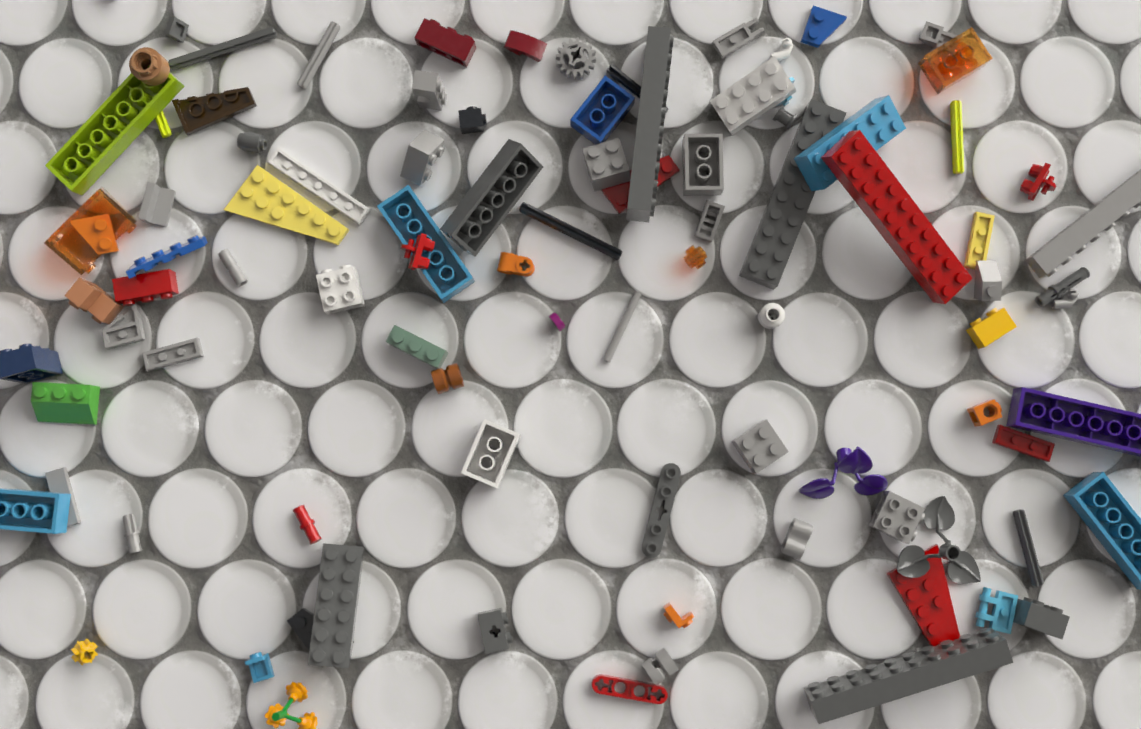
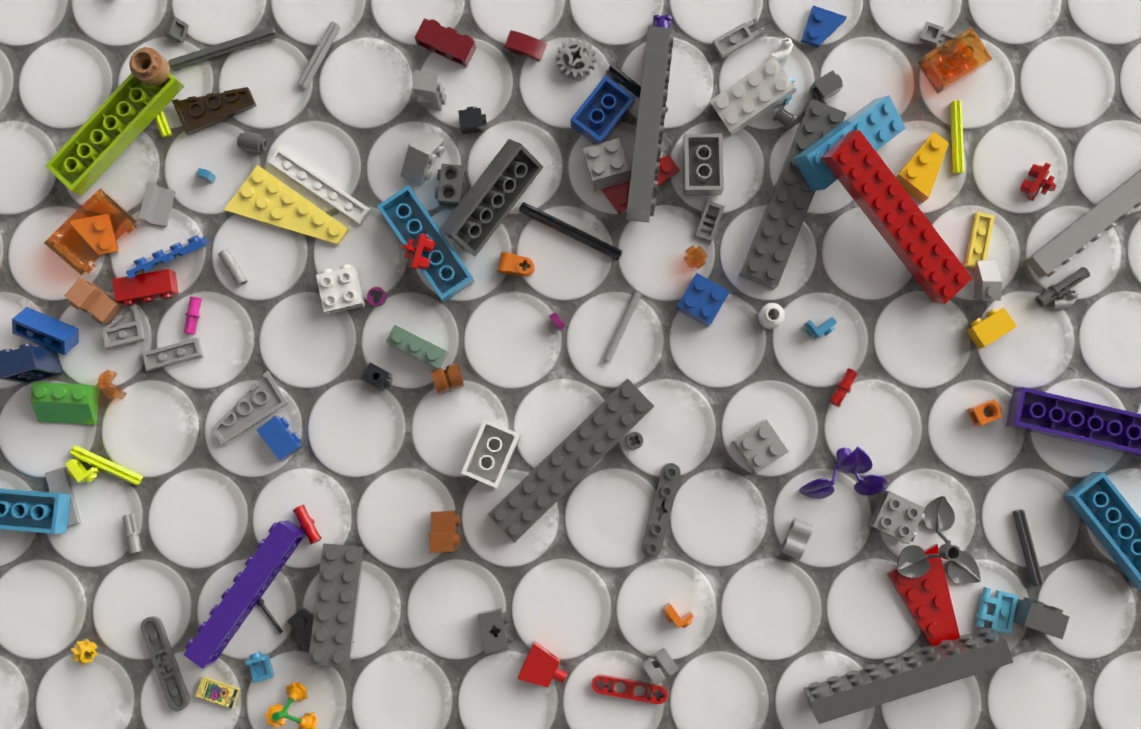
red tile [992,425,1055,462] -> none
none -> blue brick [12,307,79,355]
none -> neon yellow bracket [65,459,101,483]
none -> neon yellow axle [70,446,143,485]
none -> clear orange bracket [96,370,127,400]
none -> dark grey piece [140,616,190,711]
none -> dark purple brick [183,520,306,669]
none -> dark pink axle [184,296,202,335]
none -> tile [195,676,241,709]
none -> dark azure tile [196,168,216,183]
none -> light grey wing [212,371,289,445]
none -> blue brick [257,416,303,461]
none -> black hinge [257,599,283,634]
none -> black brick [360,362,393,391]
none -> magenta tile [367,287,387,307]
none -> dark orange brick [429,510,461,553]
none -> dark grey brick [435,163,466,207]
none -> dark grey brick [487,378,654,543]
none -> red torso [517,641,567,687]
none -> dark grey bush [625,432,643,450]
none -> dark purple brick [653,15,672,28]
none -> blue brick [676,272,730,327]
none -> dark azure bracket [804,317,837,339]
none -> dark grey brick [810,70,843,103]
none -> red pin [829,368,858,407]
none -> yellow wedge [895,132,949,203]

